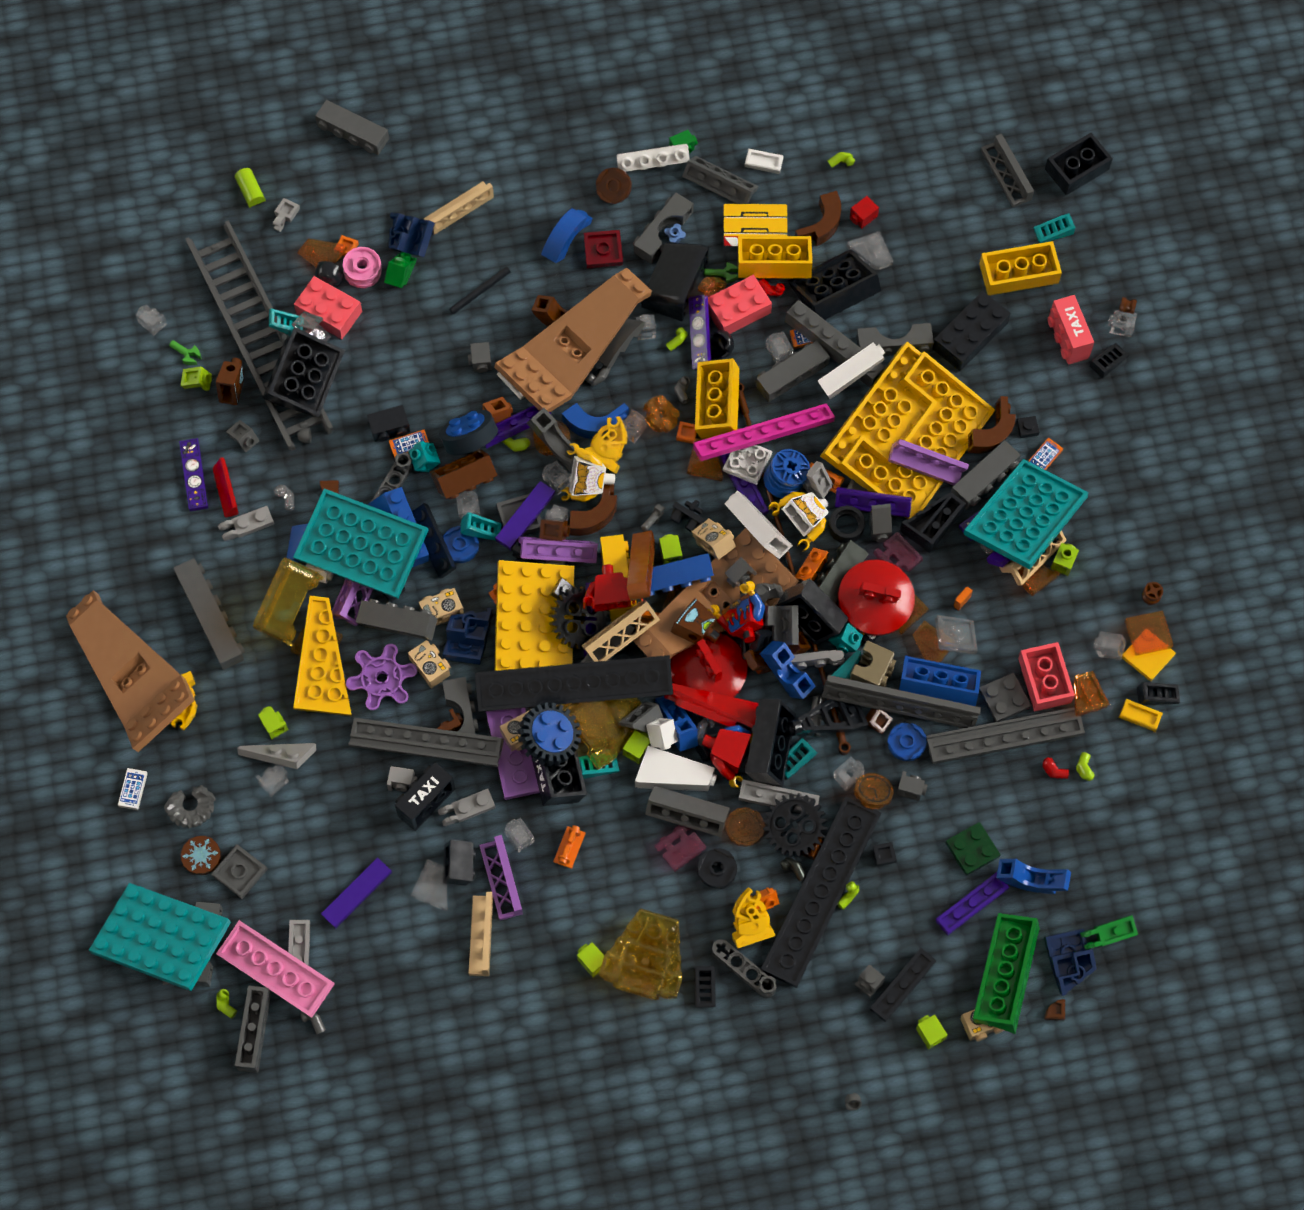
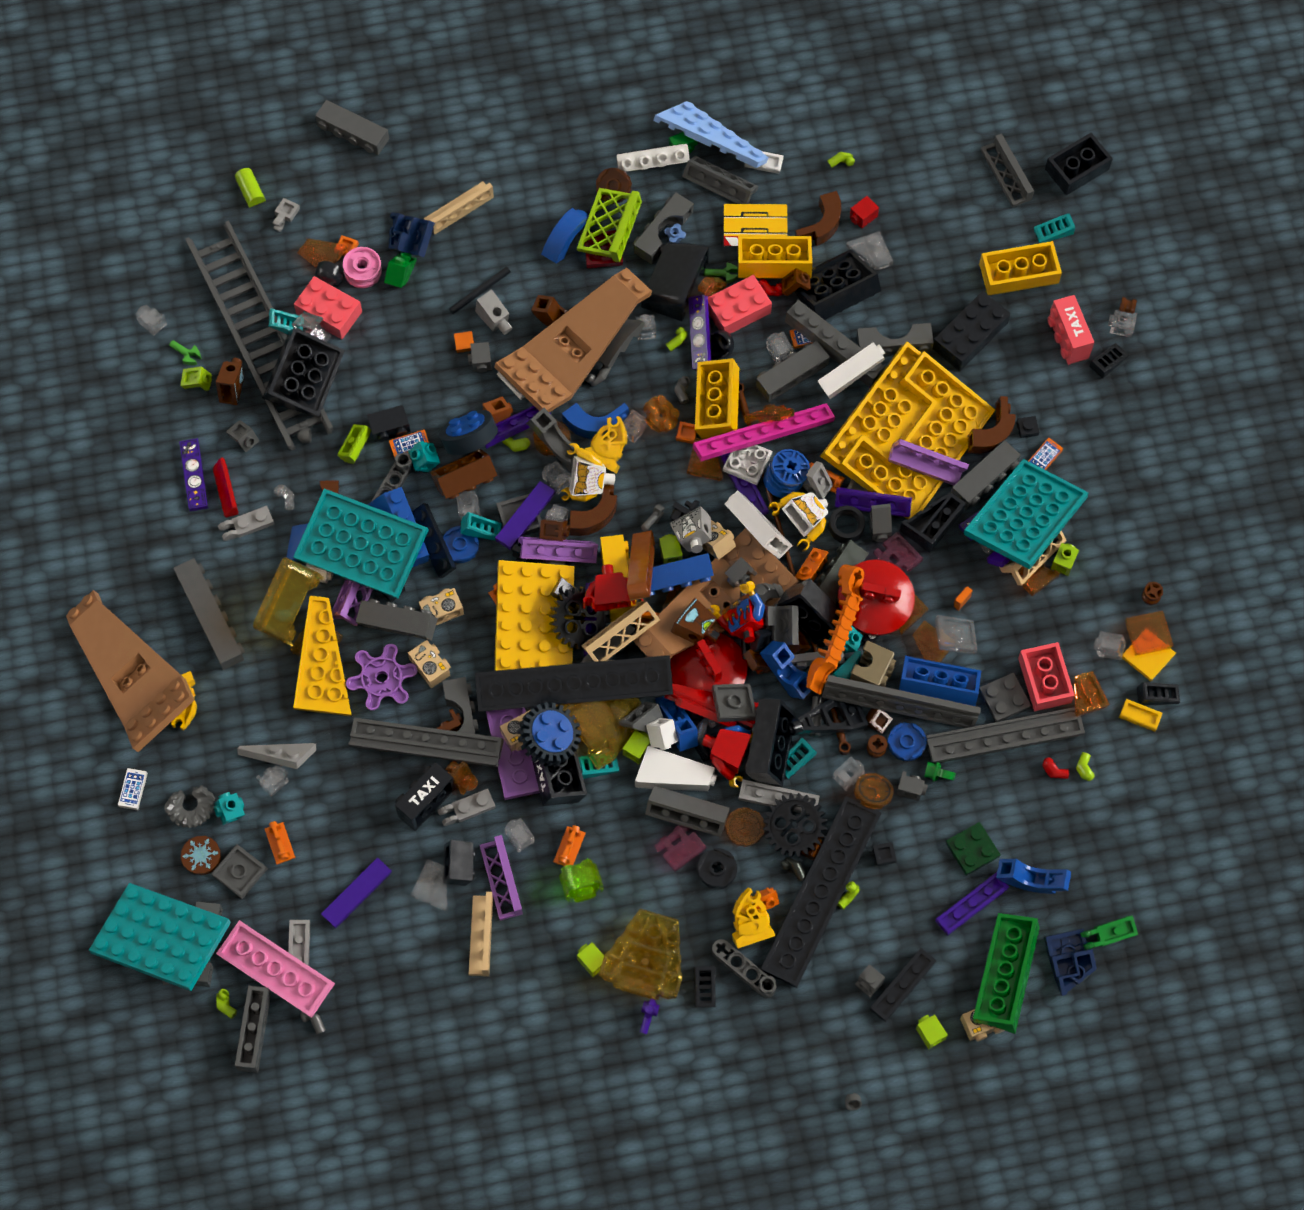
lime brick [258,706,288,740] -> none
light grey brick [387,766,418,792] -> none
dark blue slope [442,607,492,665] -> none
reddish brown tile [1044,999,1065,1021] -> none
none -> teal brick [214,792,245,825]
none -> orange hinge [264,821,295,865]
none -> lime brick [337,424,371,464]
none -> clear orange hips [446,761,478,795]
none -> orange tile [454,331,474,353]
none -> light grey torso [475,289,512,335]
none -> clear neon green brick [559,859,604,902]
none -> lime fence [577,188,642,262]
none -> dark purple piece [639,999,660,1034]
none -> light blue wing [653,101,769,168]
none -> light grey torso [670,506,711,553]
none -> dark grey tile [711,684,756,722]
none -> clear orange wing [743,404,795,423]
none -> reddish brown bracket [781,268,810,296]
none -> orange piece [806,564,864,695]
none -> reddish brown wheel [867,734,888,758]
none -> green piece [924,762,956,782]

